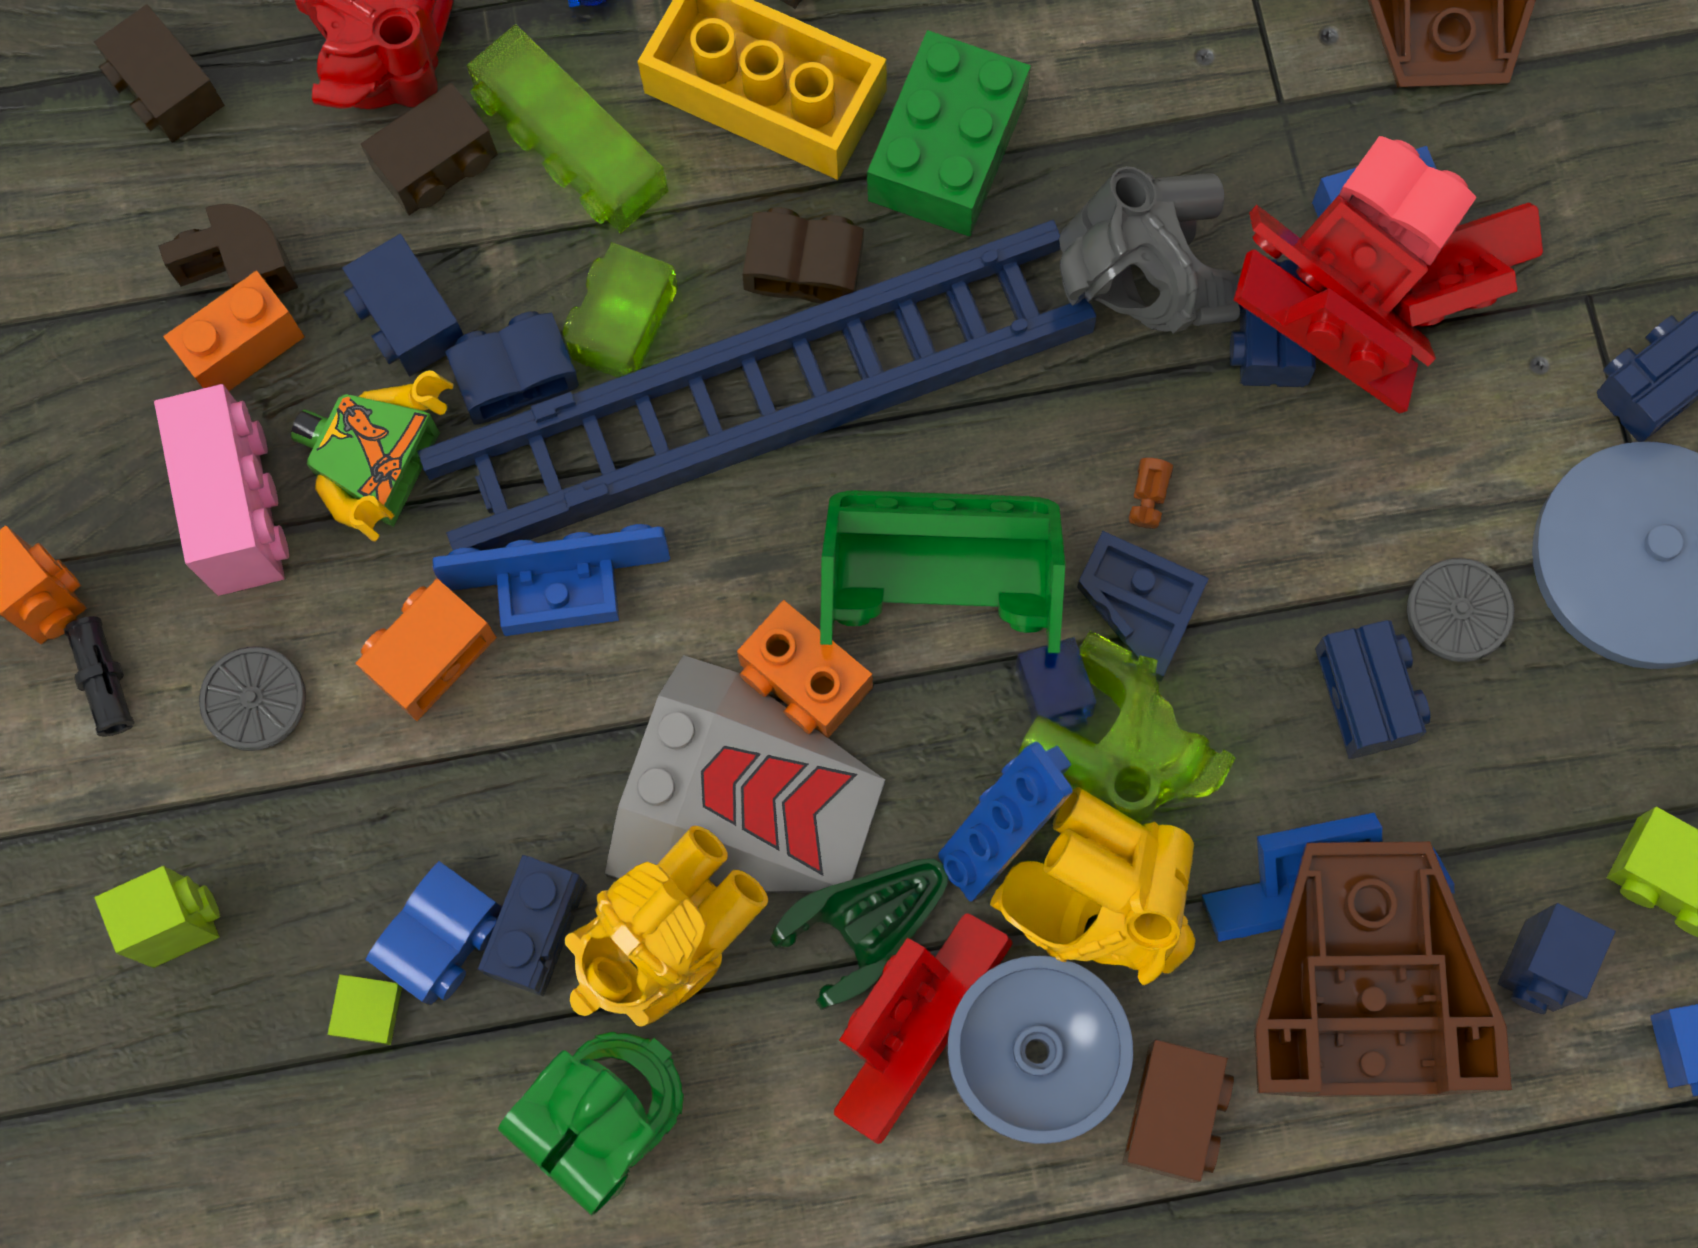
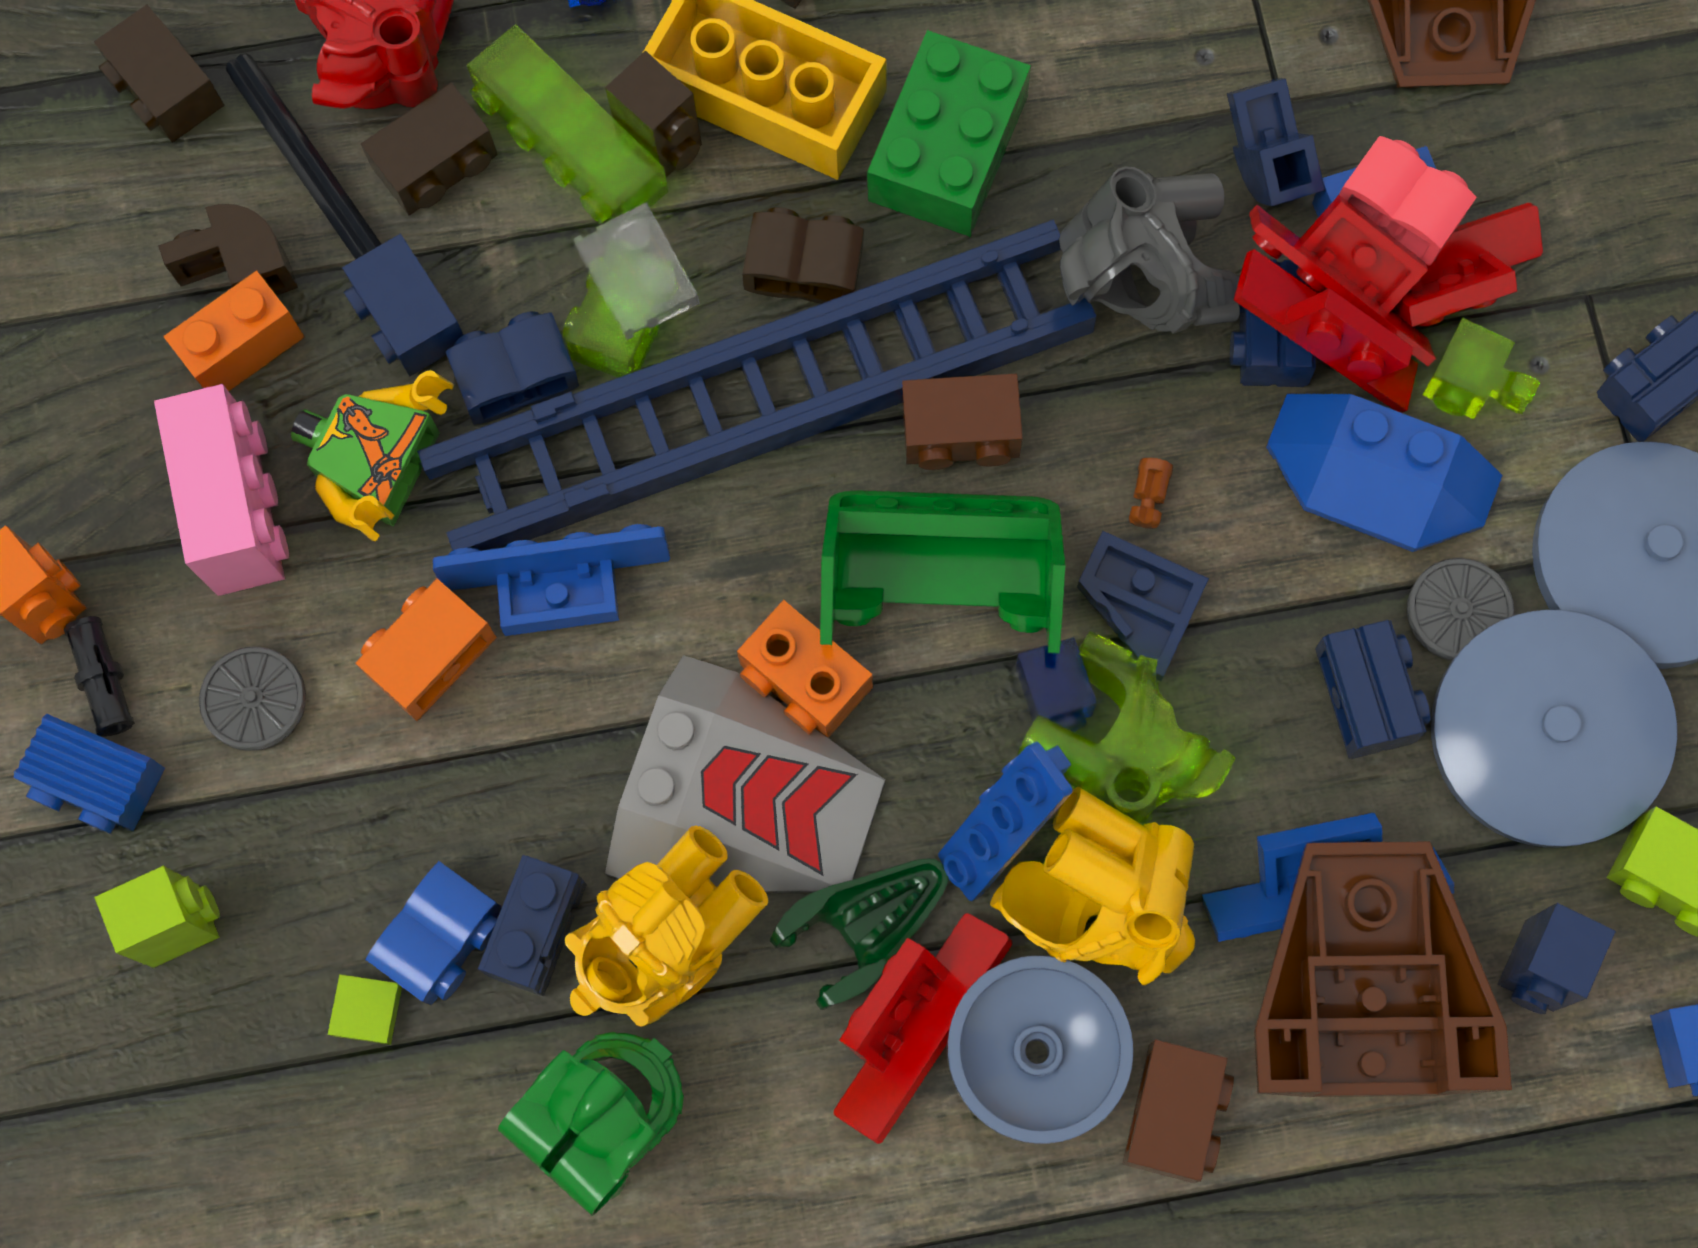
none -> blue brick [14,714,165,834]
none -> black axle [226,53,381,260]
none -> clear plate [573,202,700,340]
none -> dark brown brick [605,51,702,180]
none -> reddish brown brick [902,373,1023,470]
none -> dark blue brick [1227,78,1325,206]
none -> blue wedge [1266,394,1503,552]
none -> clear neon green brick [1422,318,1540,419]
none -> sand blue dish [1431,610,1677,848]

